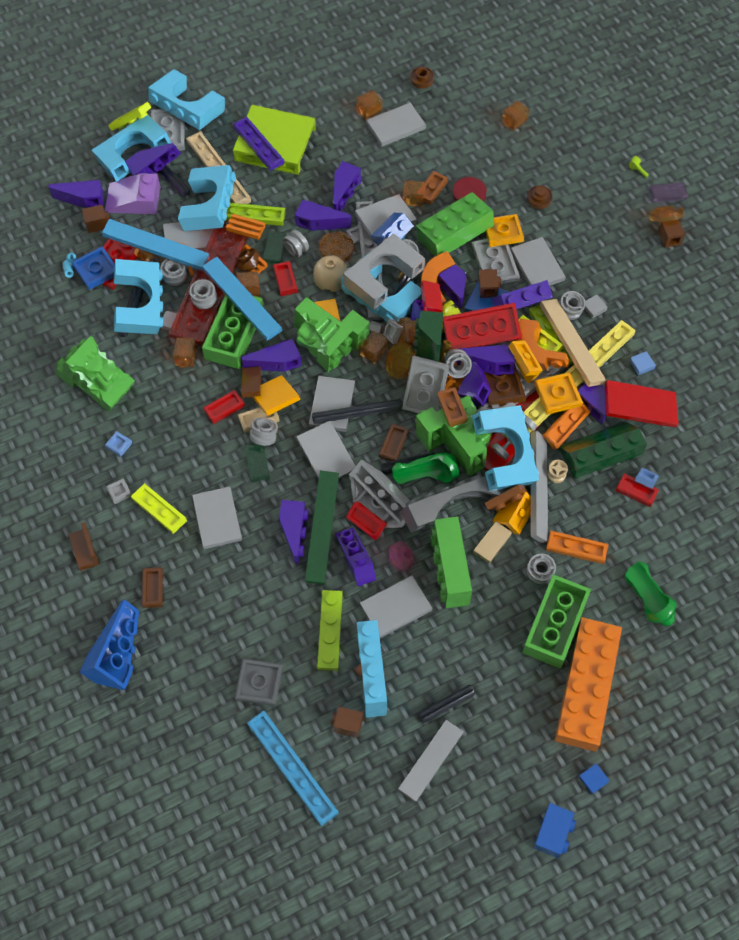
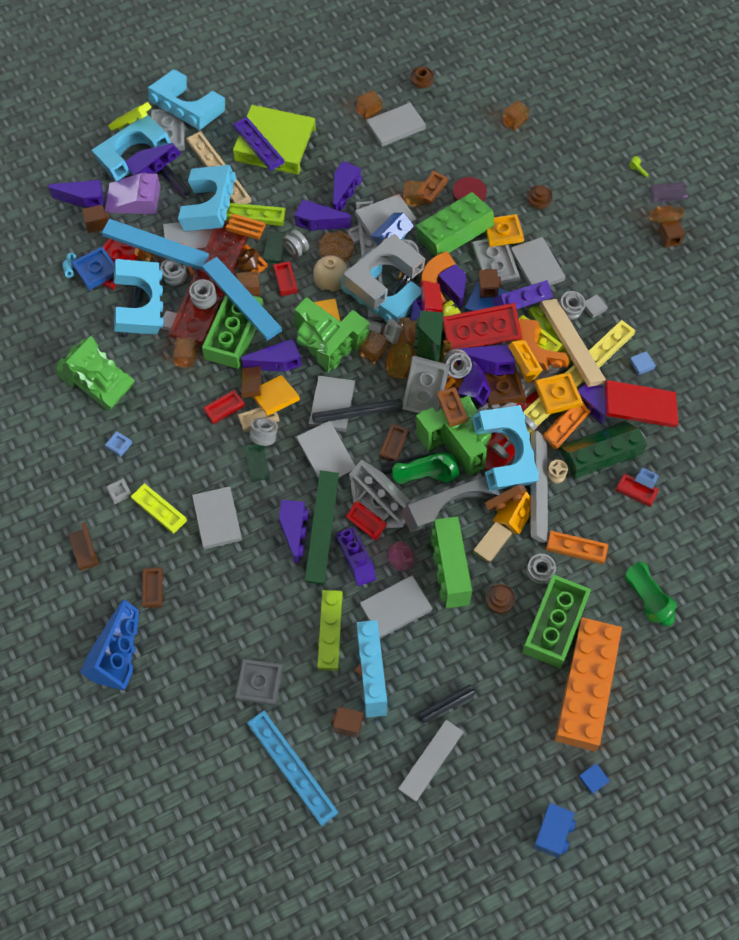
none -> reddish brown plate [485,584,515,614]

